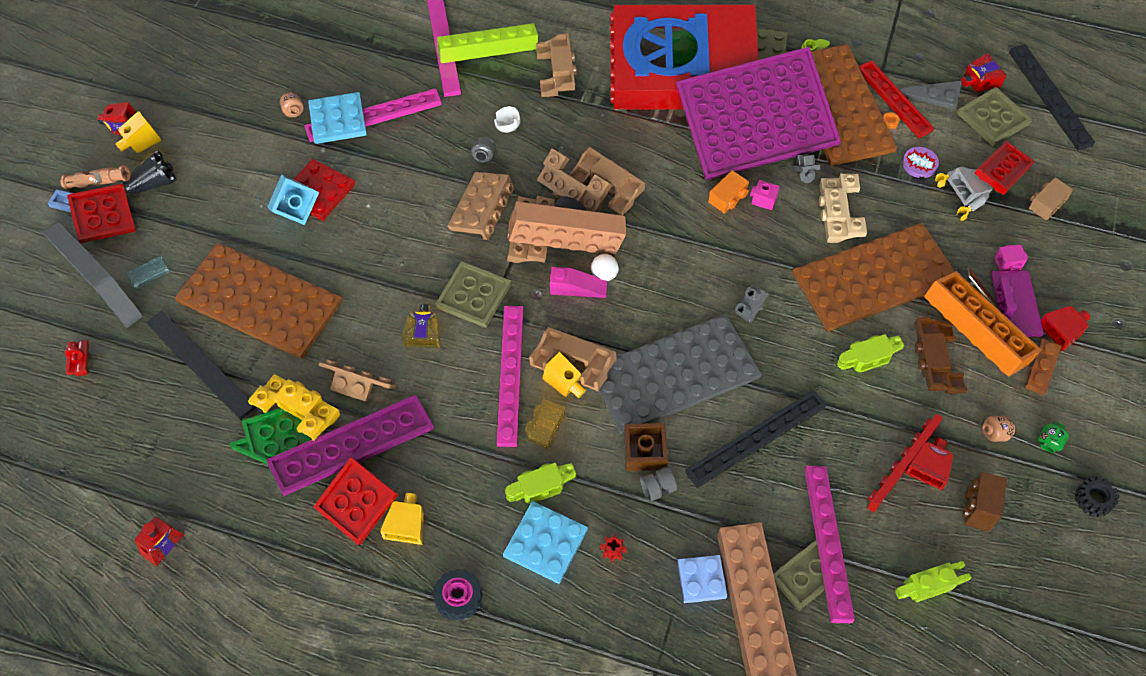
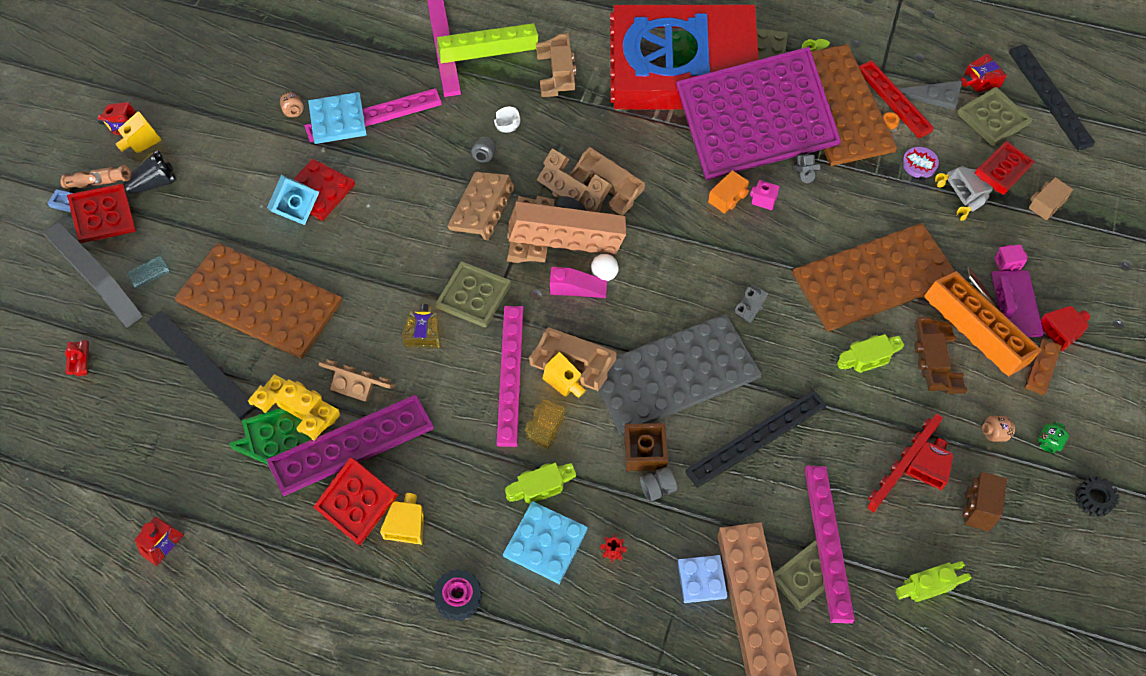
tan bracket [819,174,867,243] -> none

